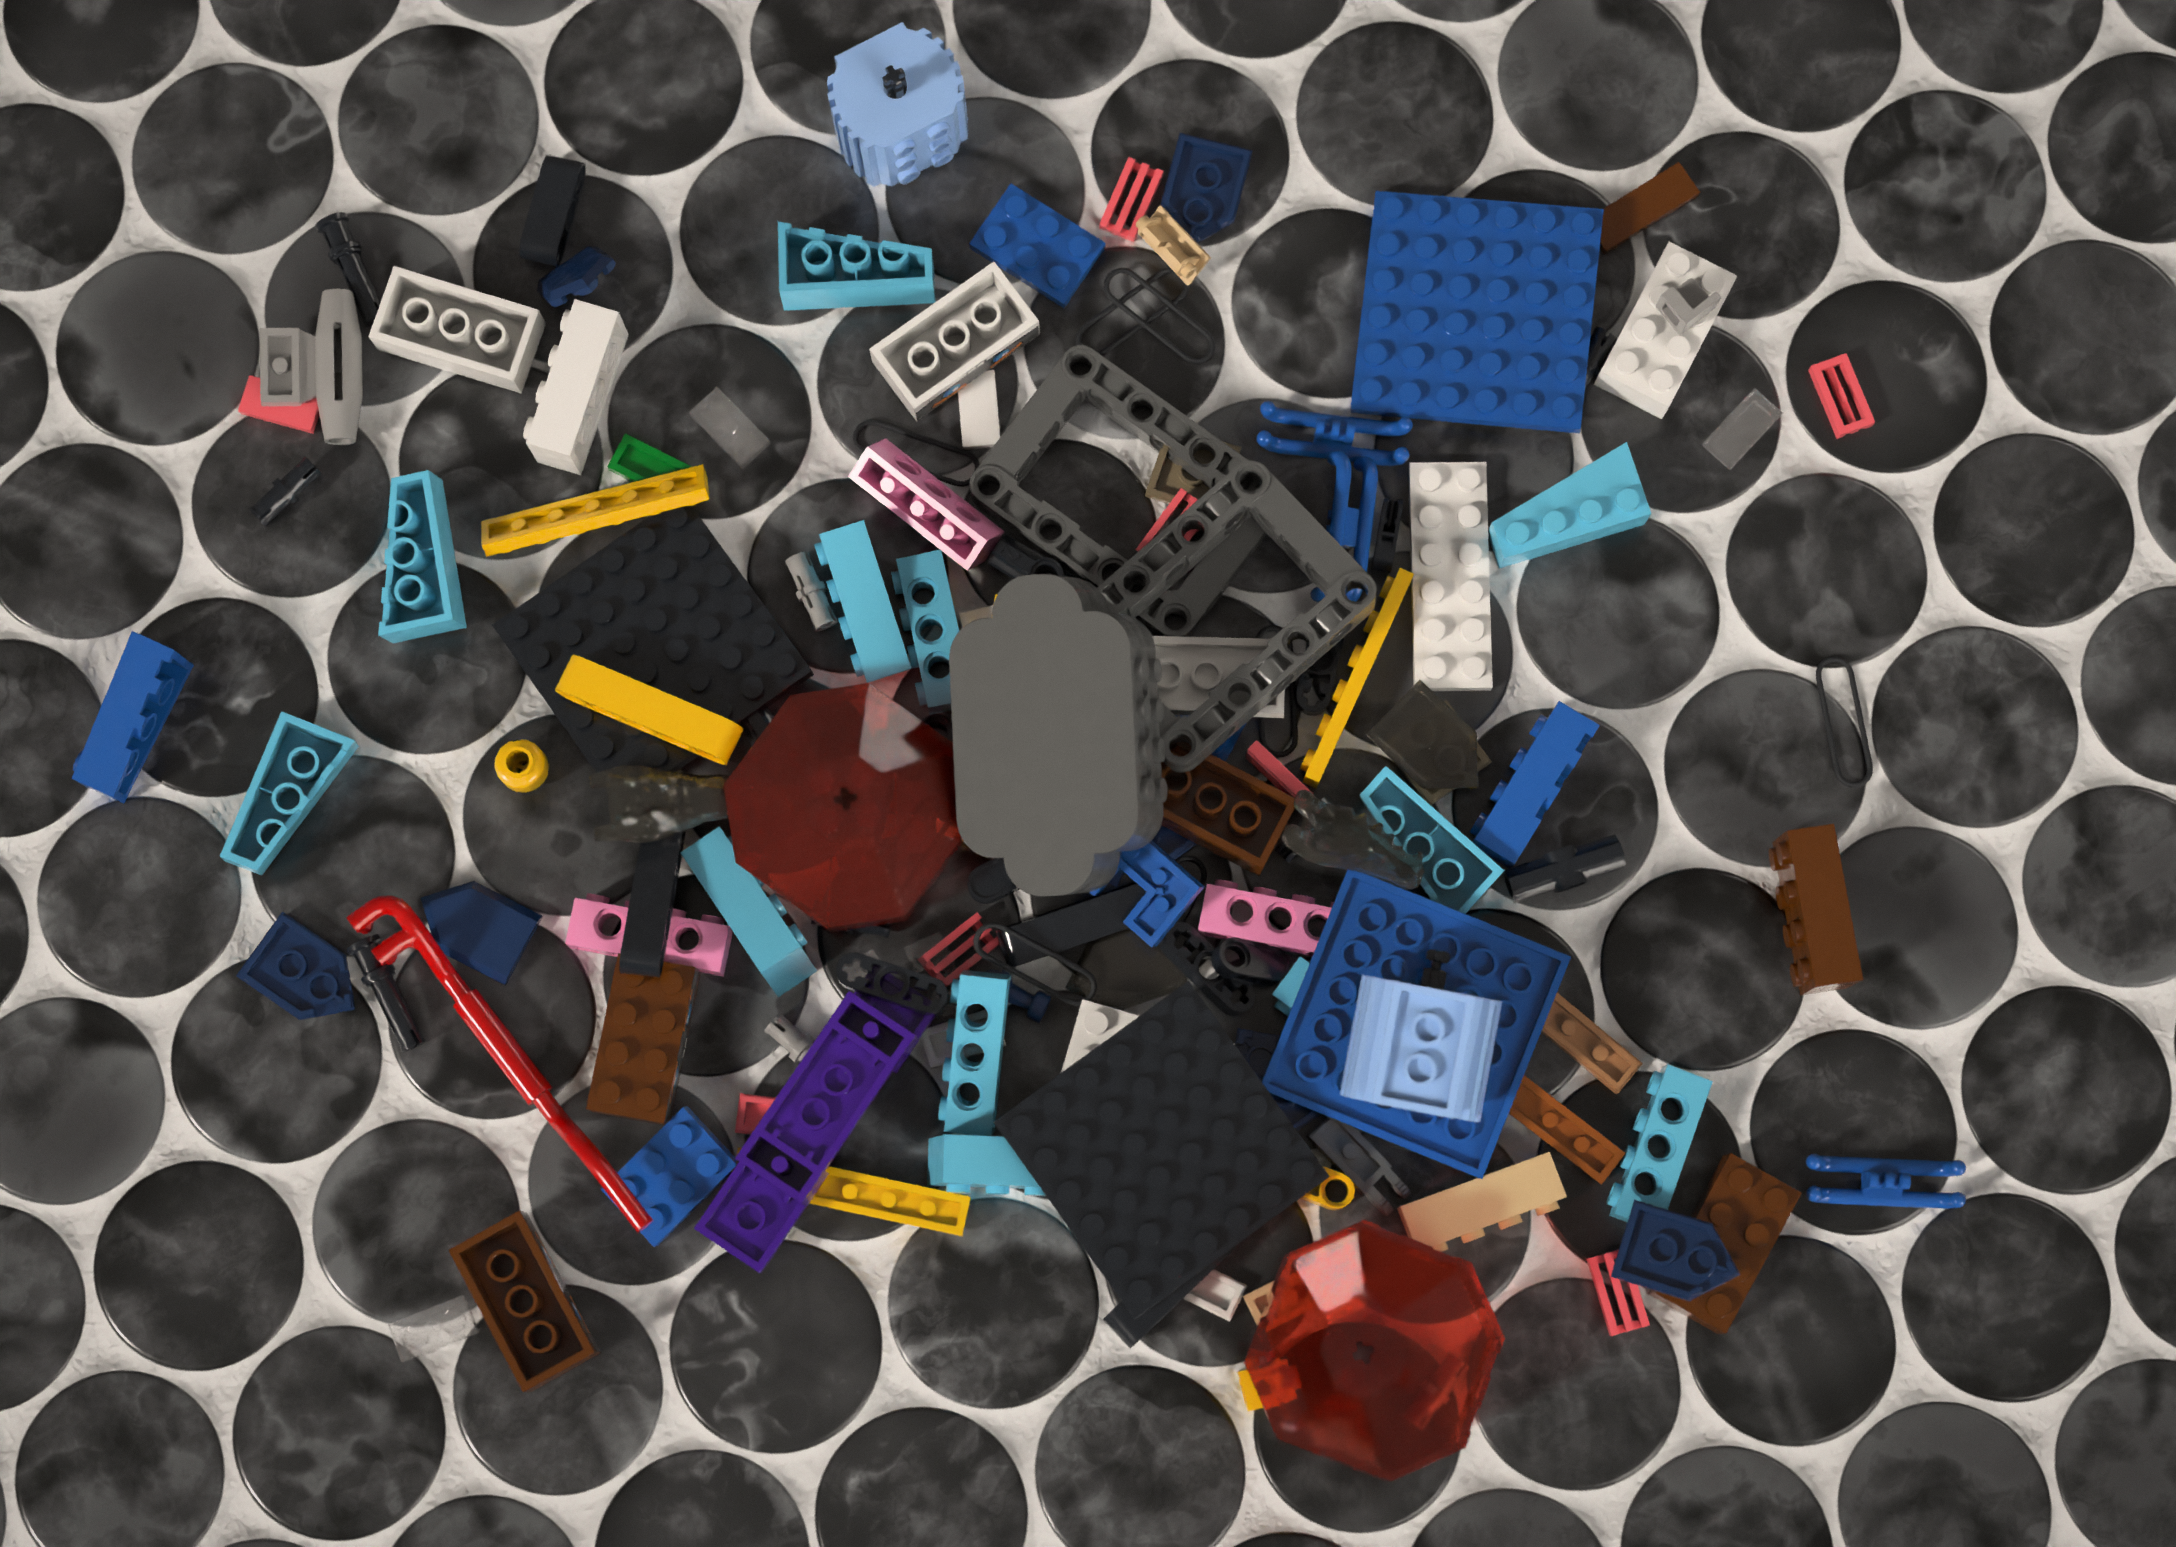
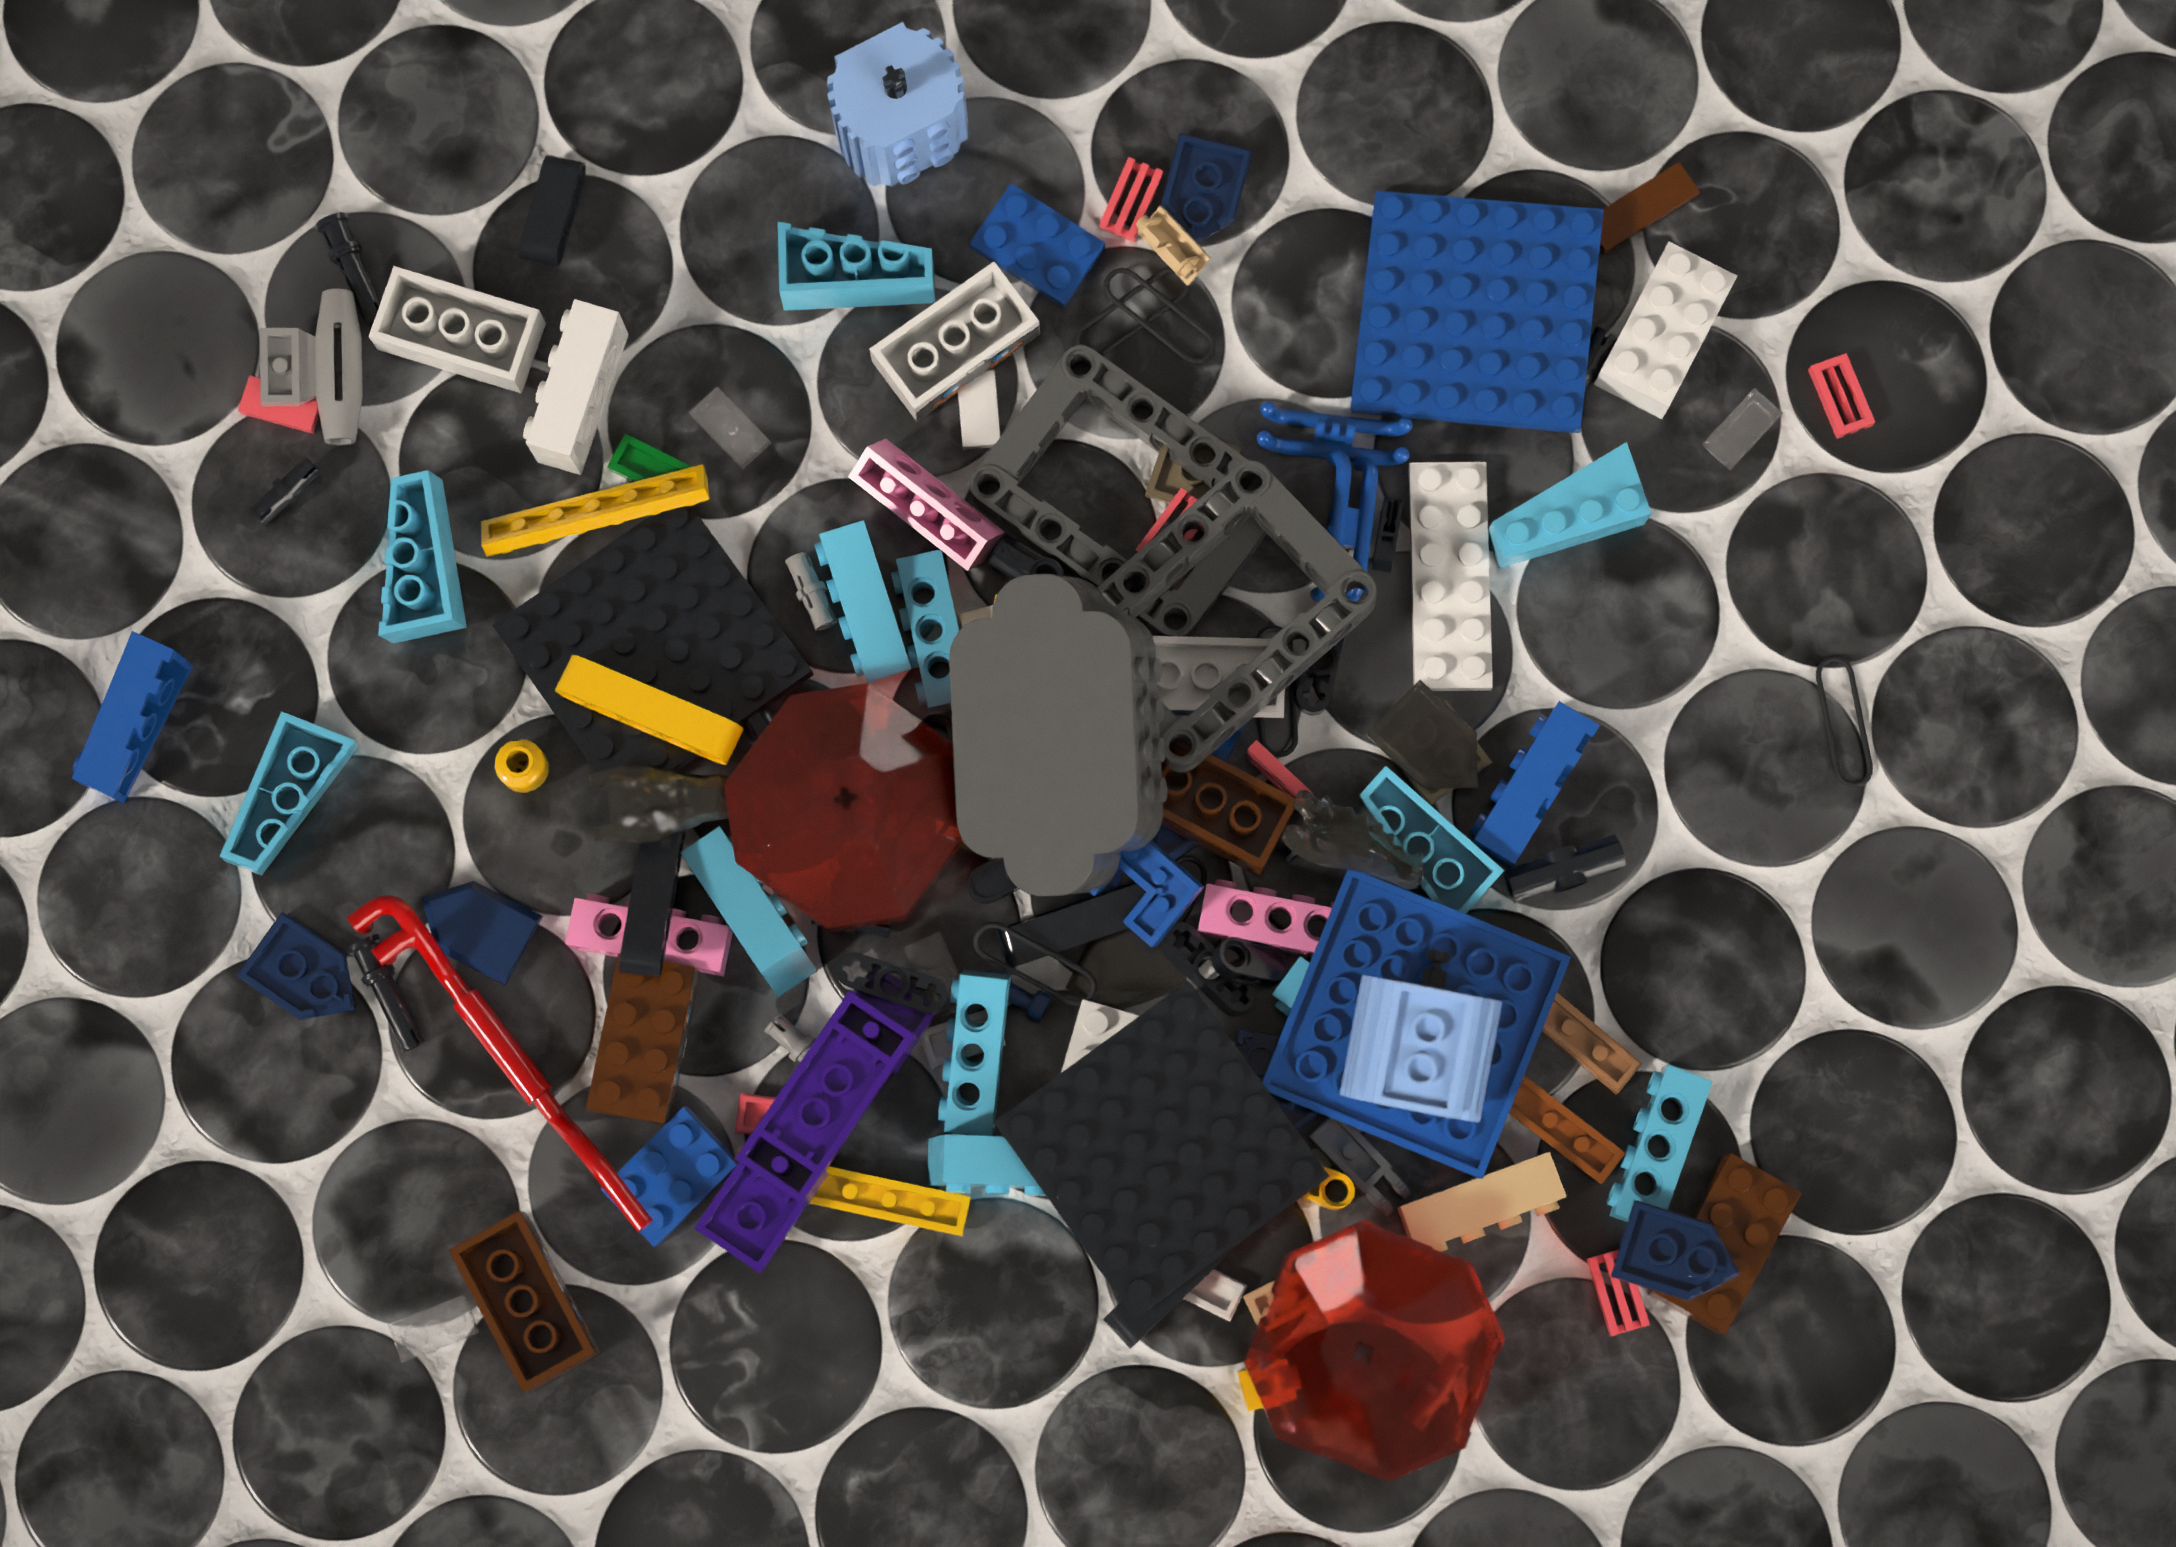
dark blue tile [537,246,616,307] -> none
black piece [853,419,980,487] -> none
coral tile [918,912,999,987] -> none
yellow plate [1300,568,1414,789] -> none
light grey panel [1655,278,1721,335] -> none
reddish brown brick [1769,824,1863,996] -> none
blue piece [1806,1154,1966,1209] -> none

